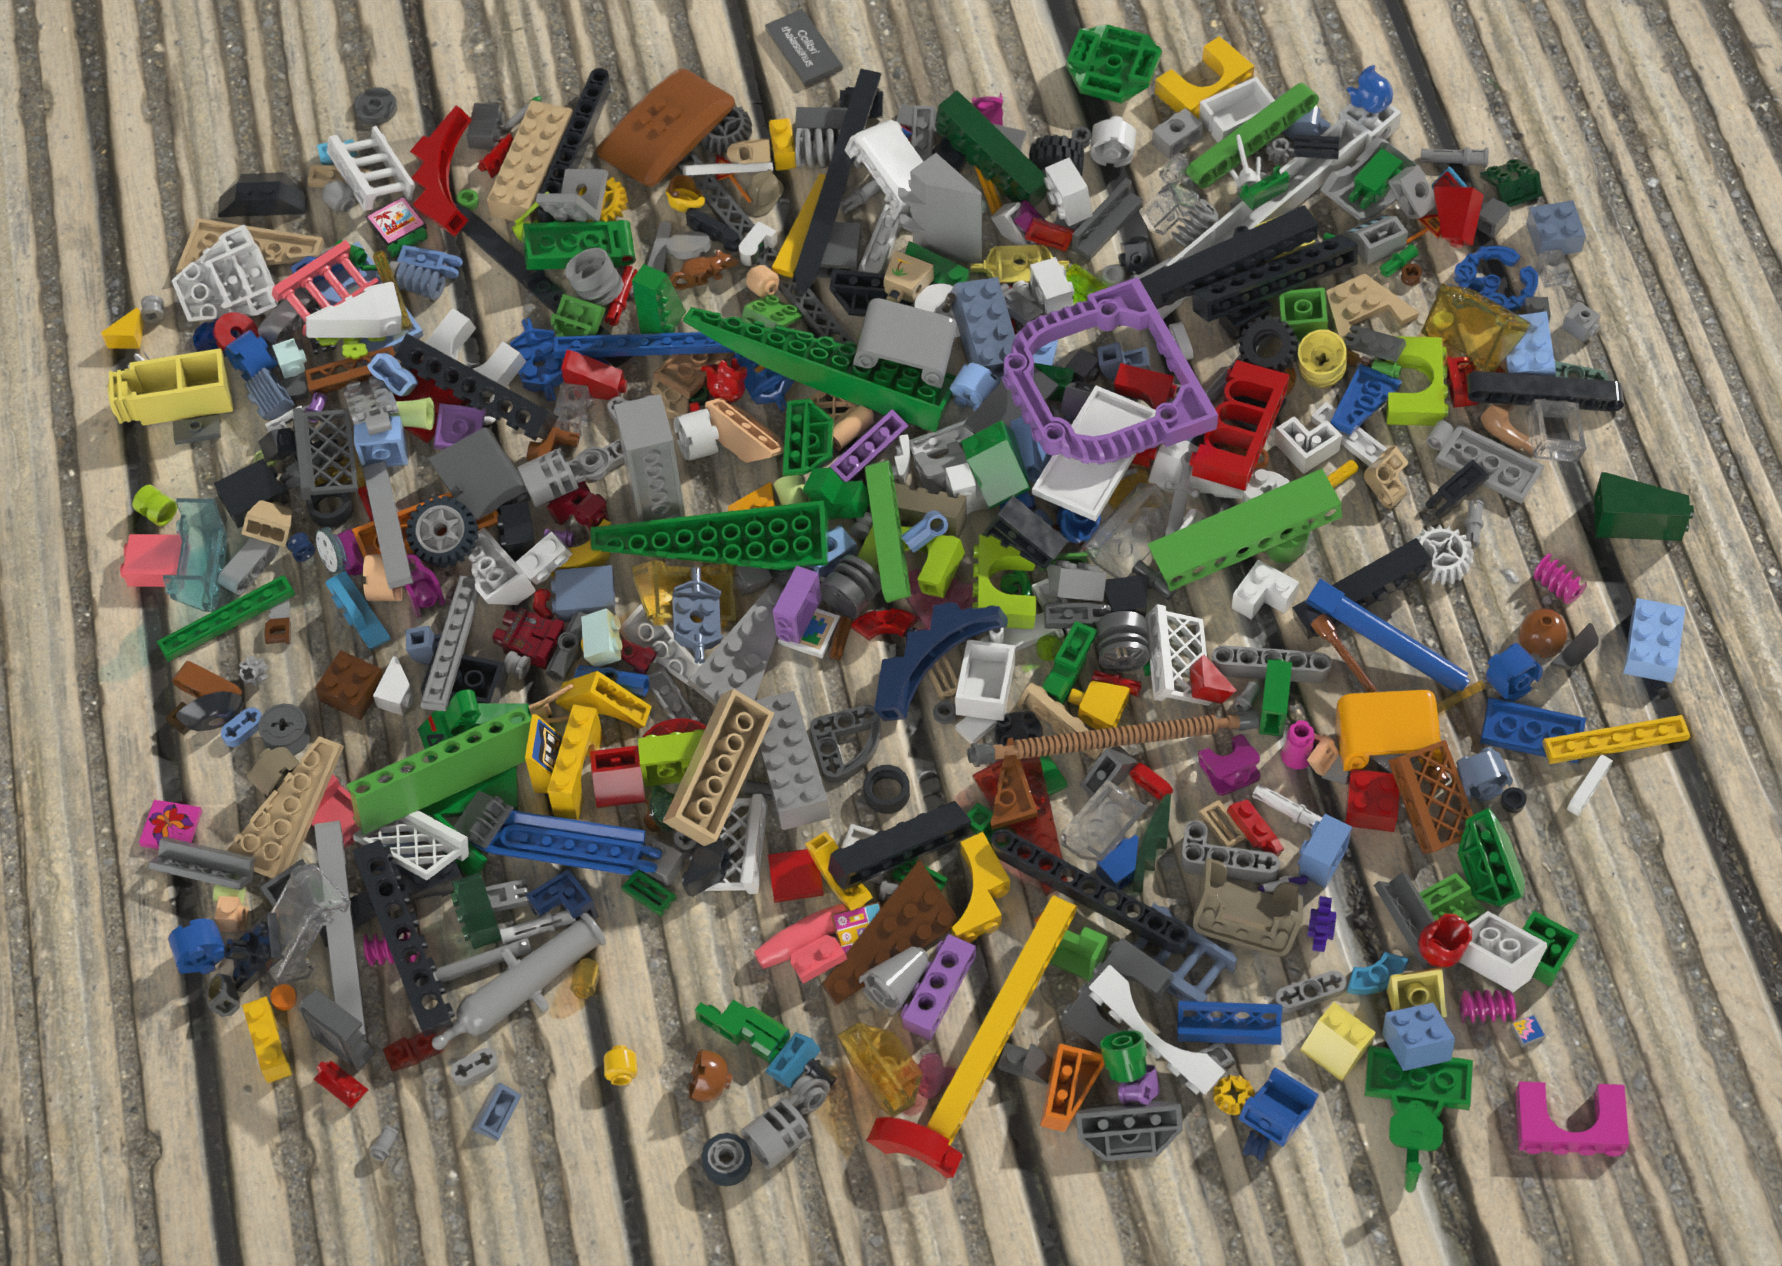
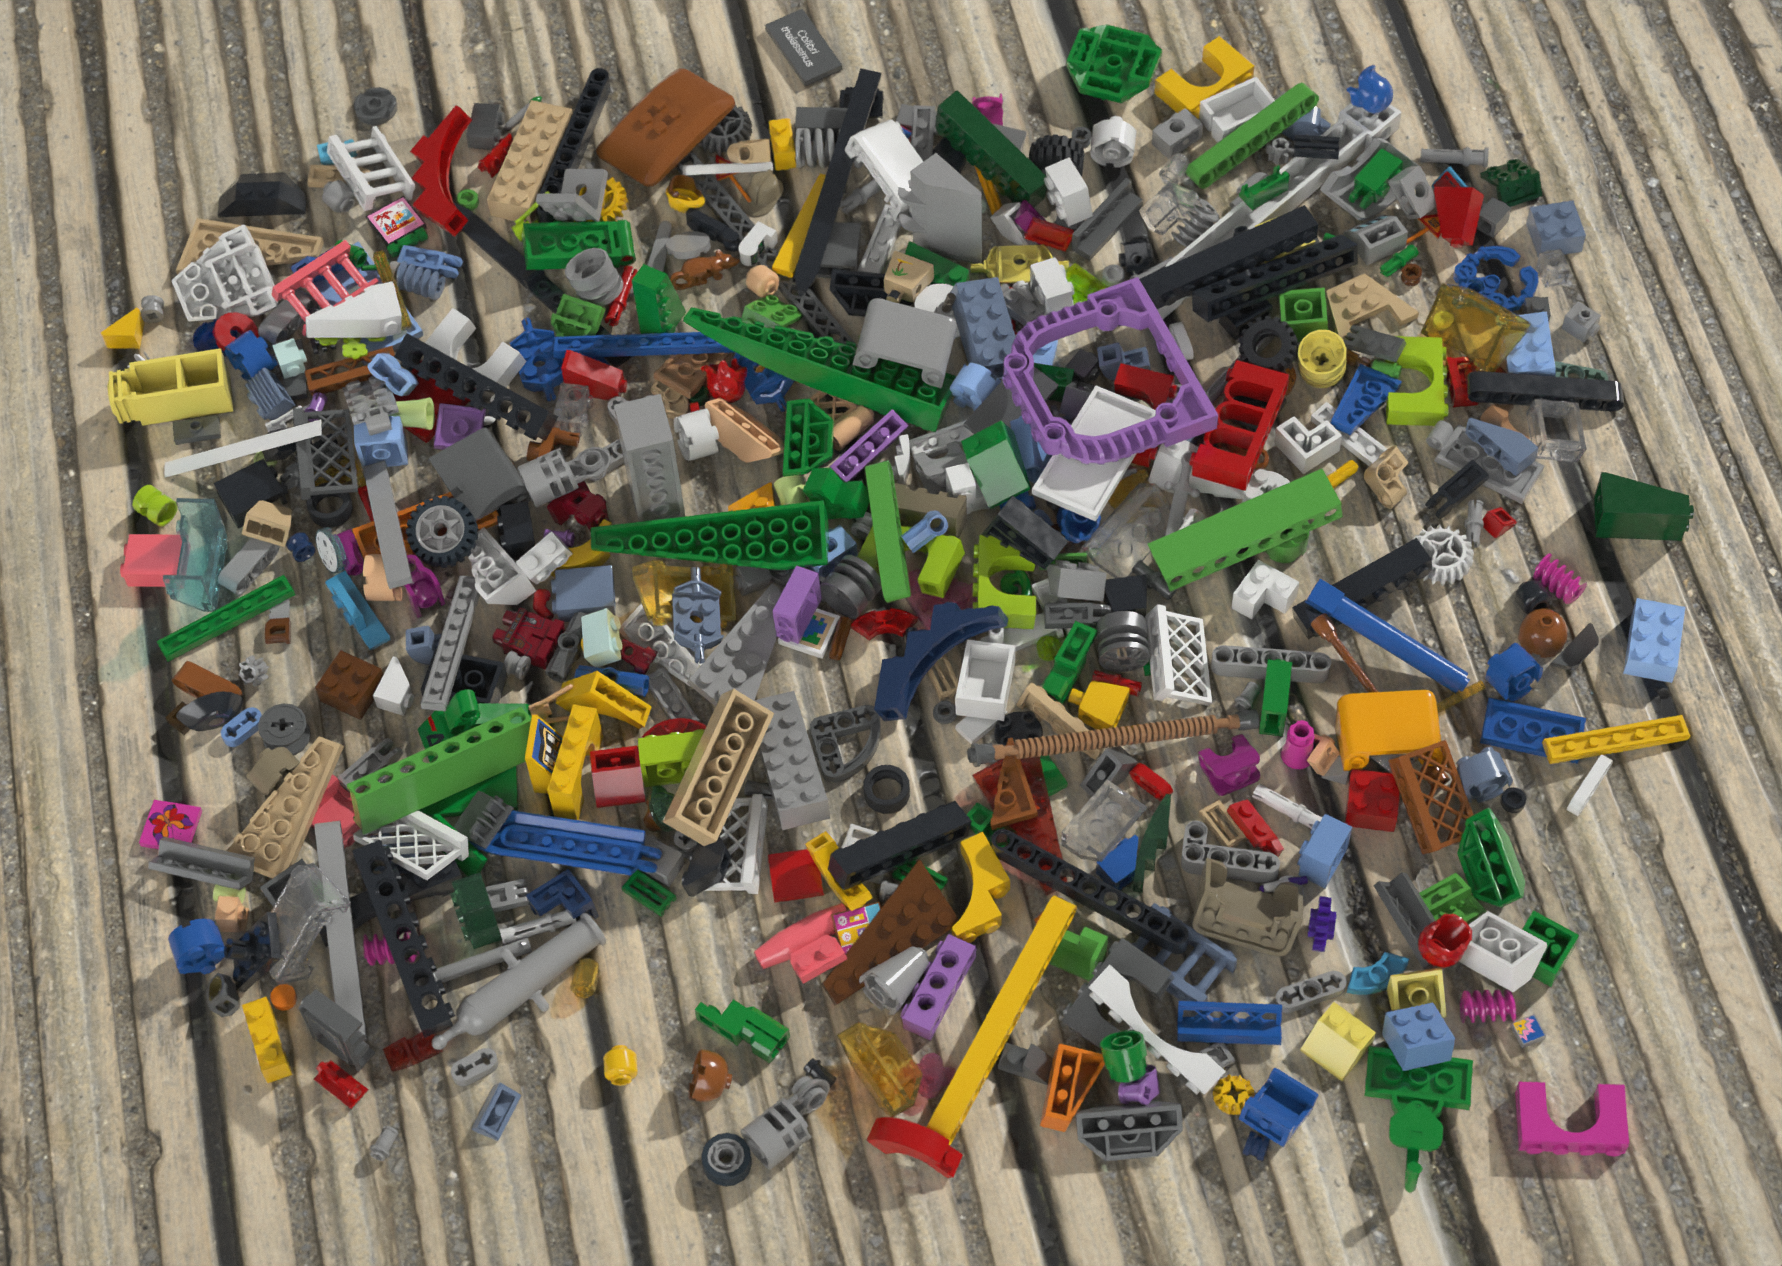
dark azure slope [765,1032,820,1088] -> none
red slope [1189,654,1237,704] -> none
white plant [1229,135,1261,189] -> none
none -> white sticker [164,420,322,478]
none -> light grey hinge [337,738,403,793]
none -> sand blue slope [1465,418,1539,476]
none -> red slope [1482,507,1517,538]
none -> black head [1515,580,1551,614]

